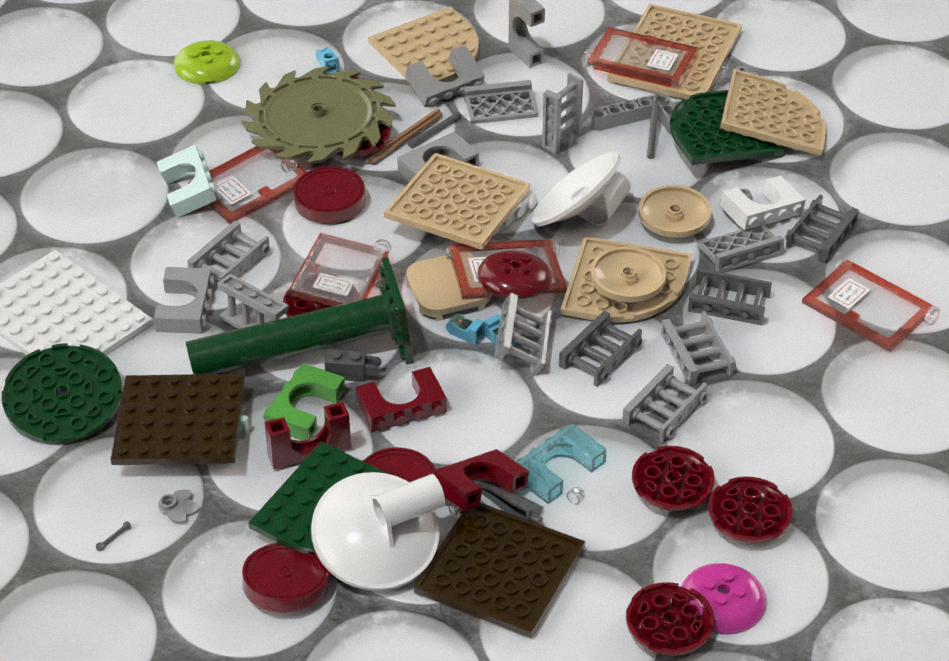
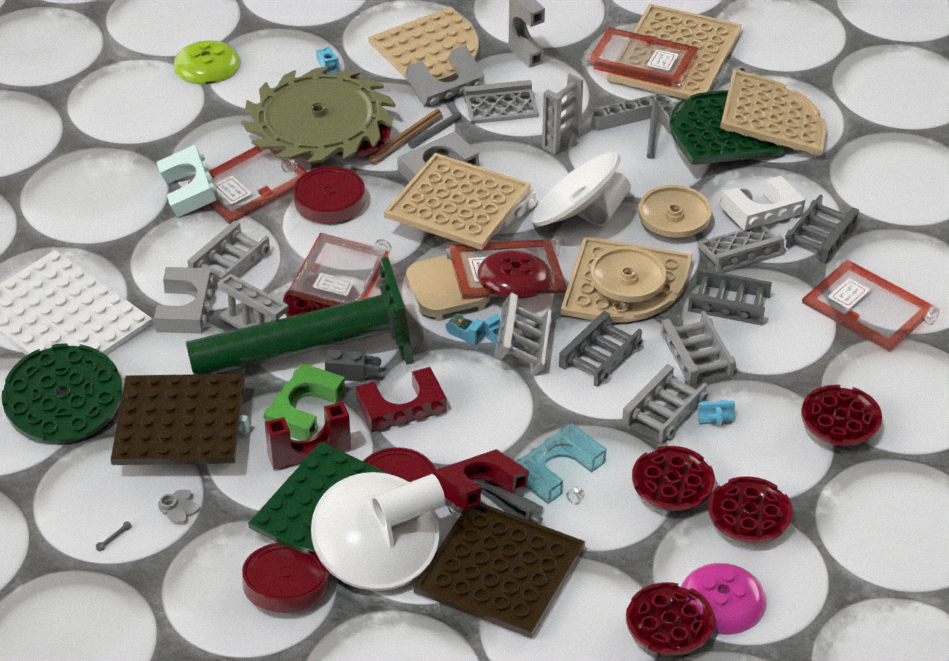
none -> medium azure hips [698,400,735,425]
none -> dark red brick [801,385,882,447]

